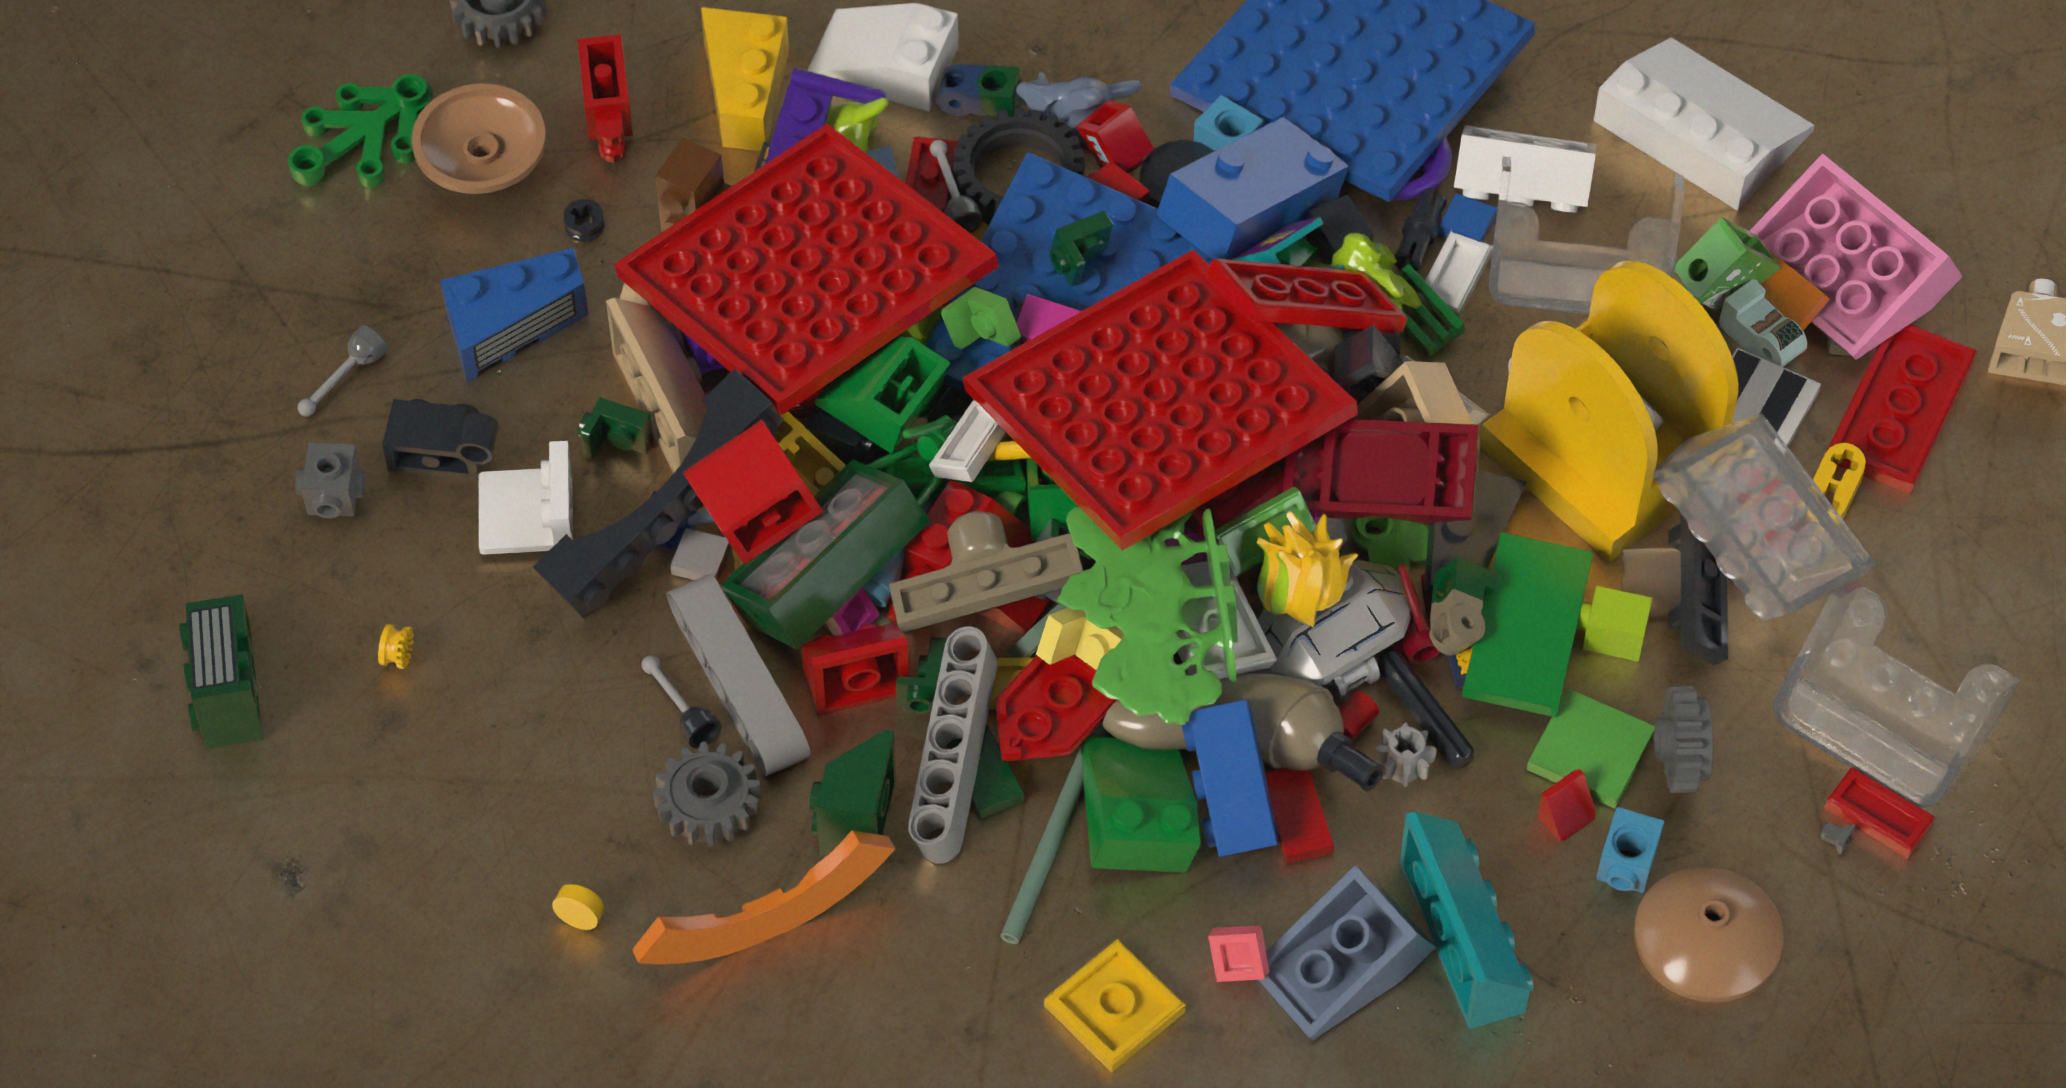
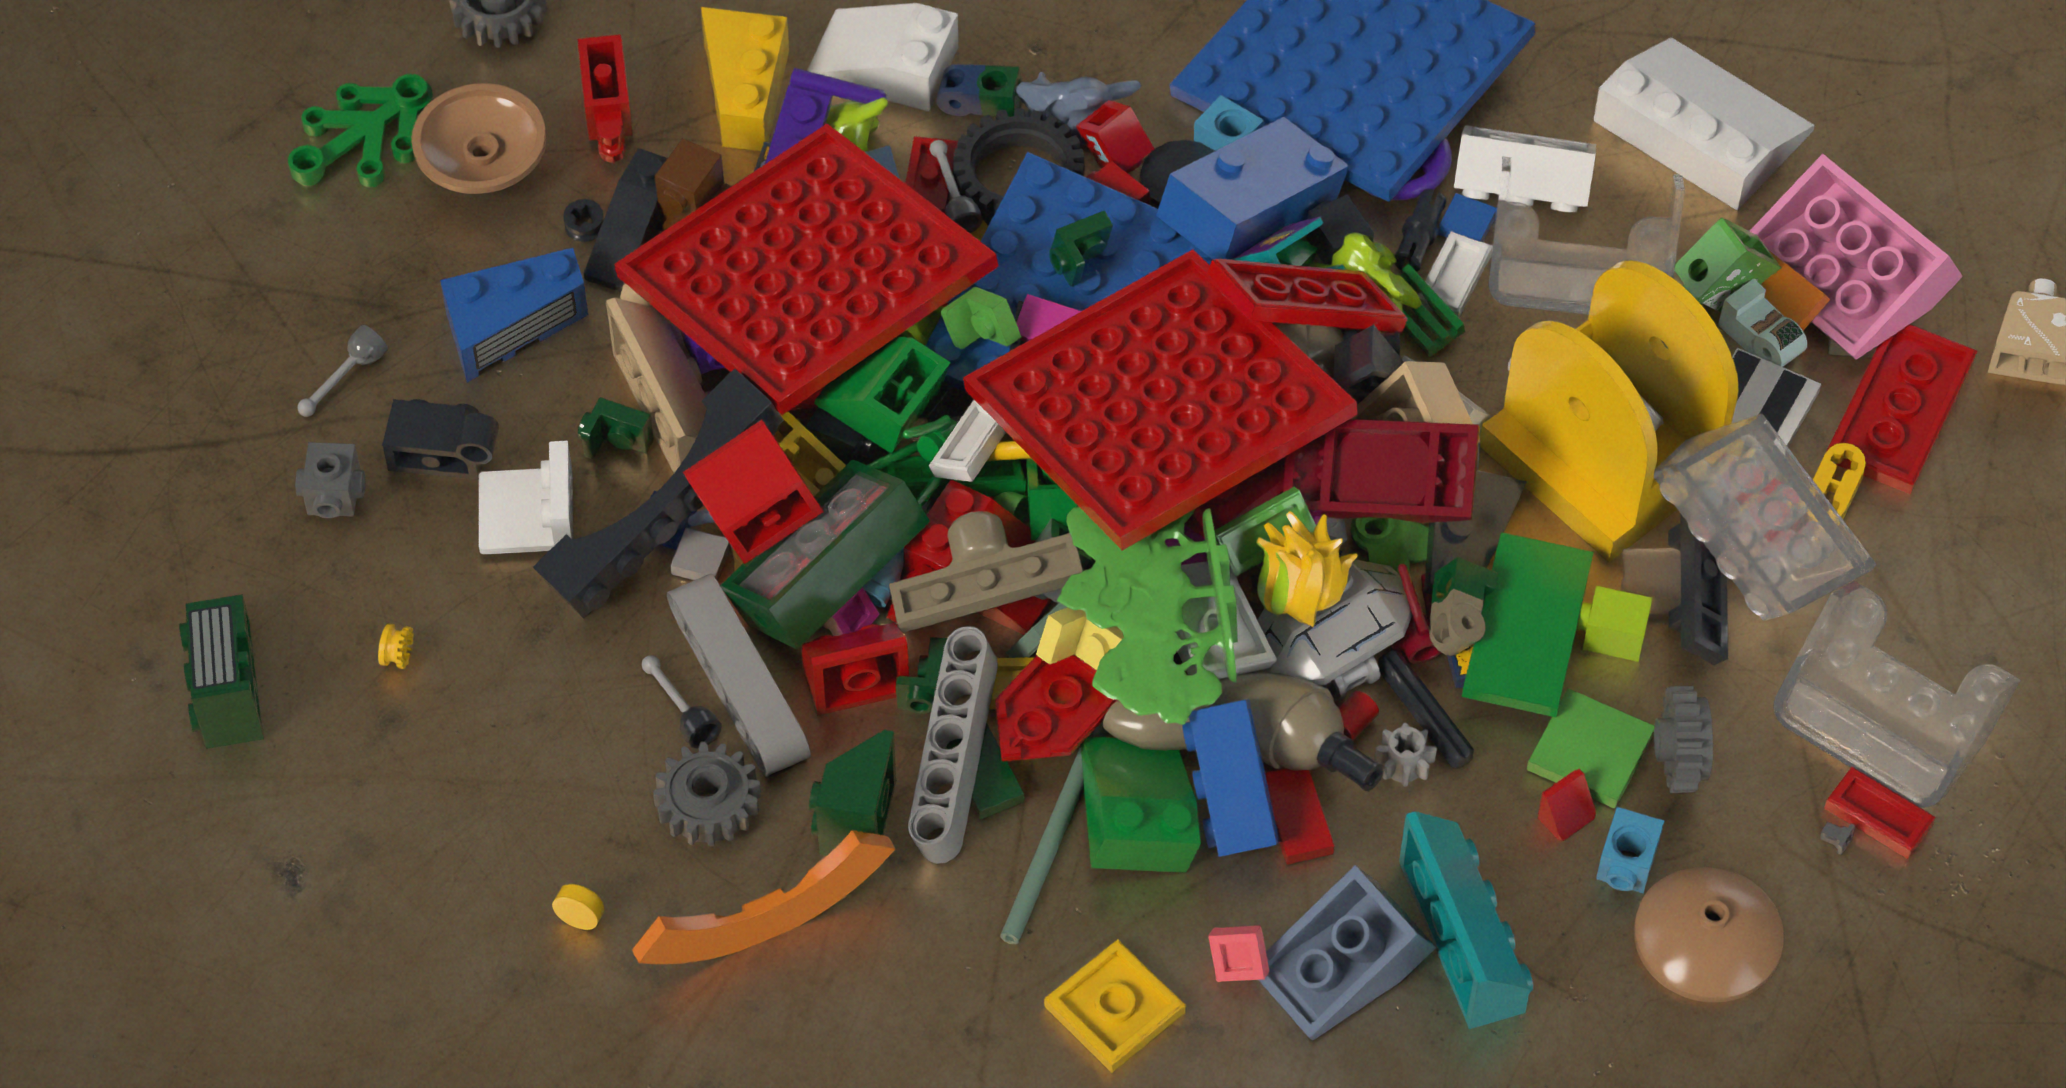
none -> black slope [583,148,668,292]

